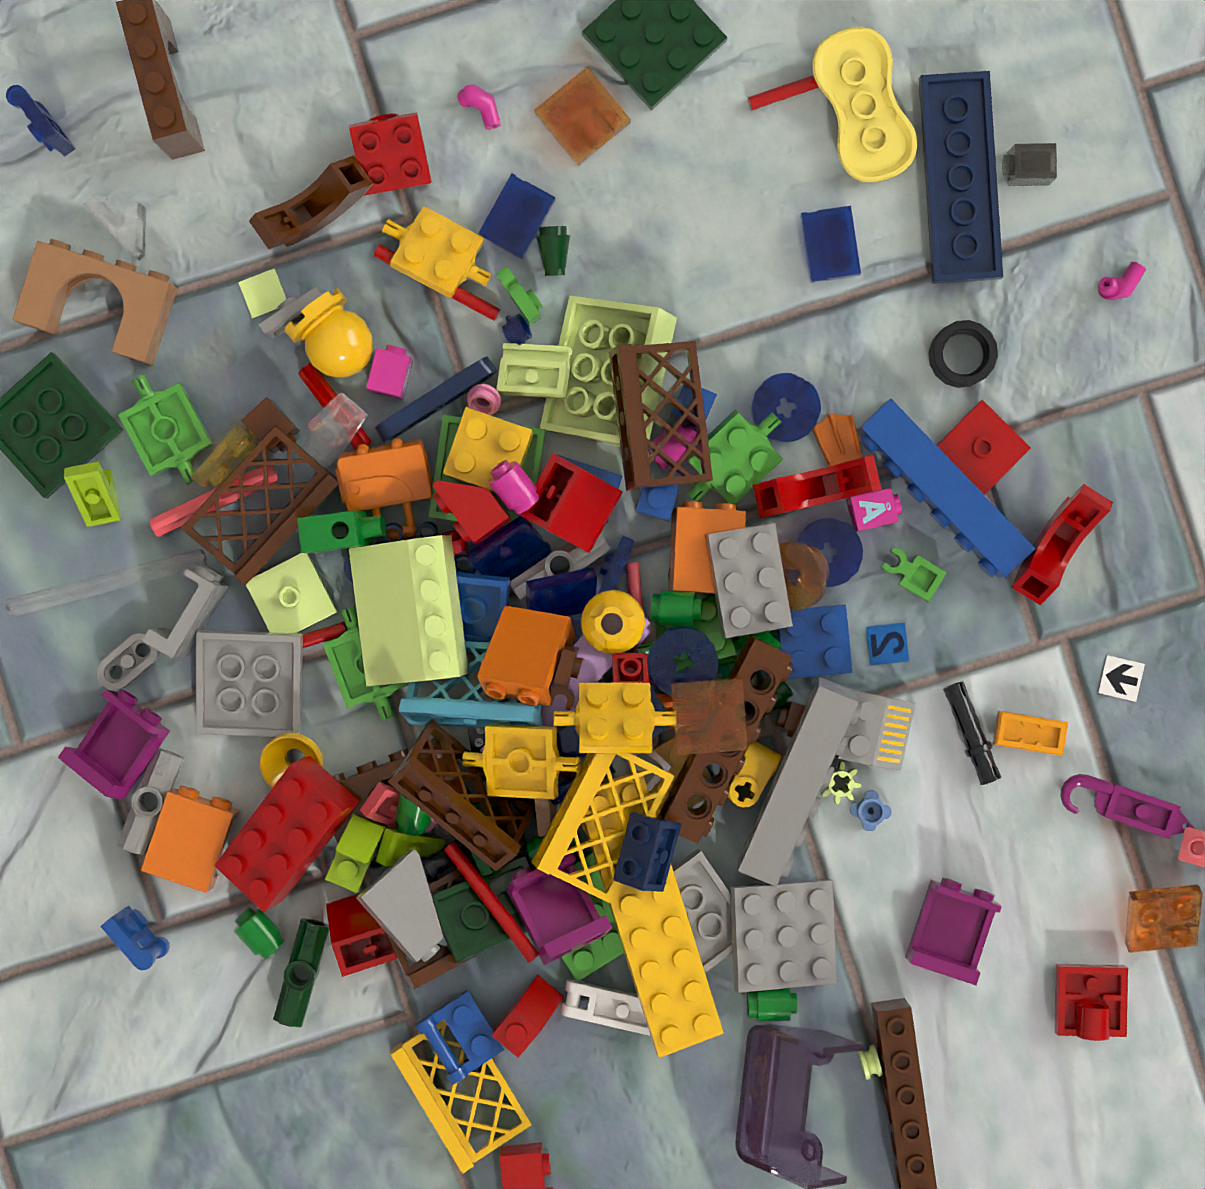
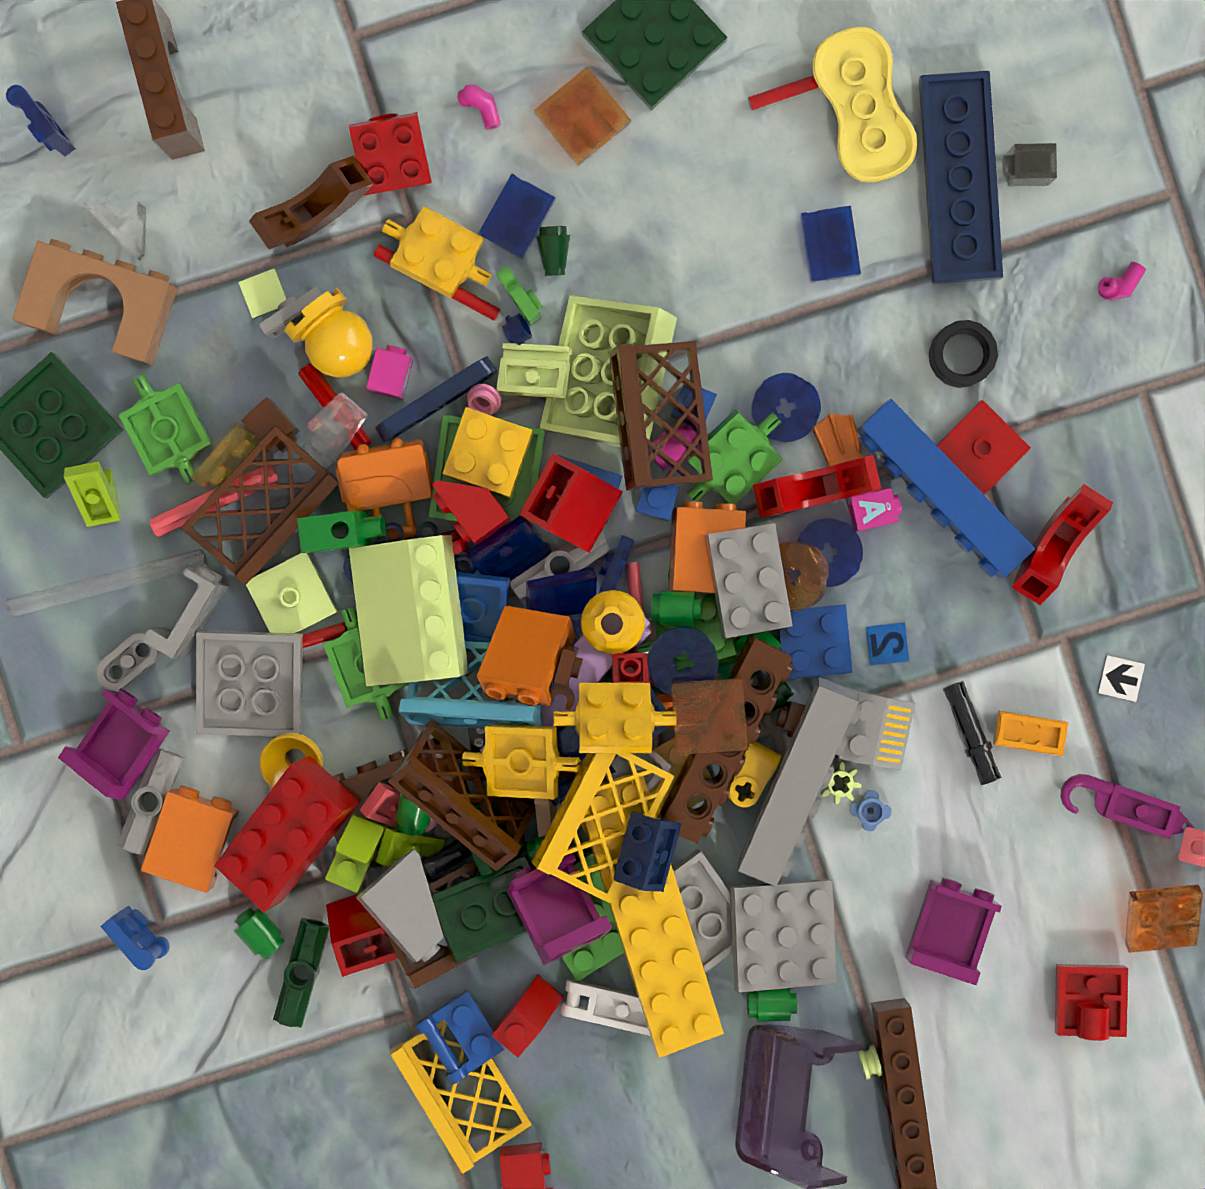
red bar [444,842,540,963] -> none
dark pink brick [488,460,539,514] -> none
bright green plate [880,548,947,602] -> none

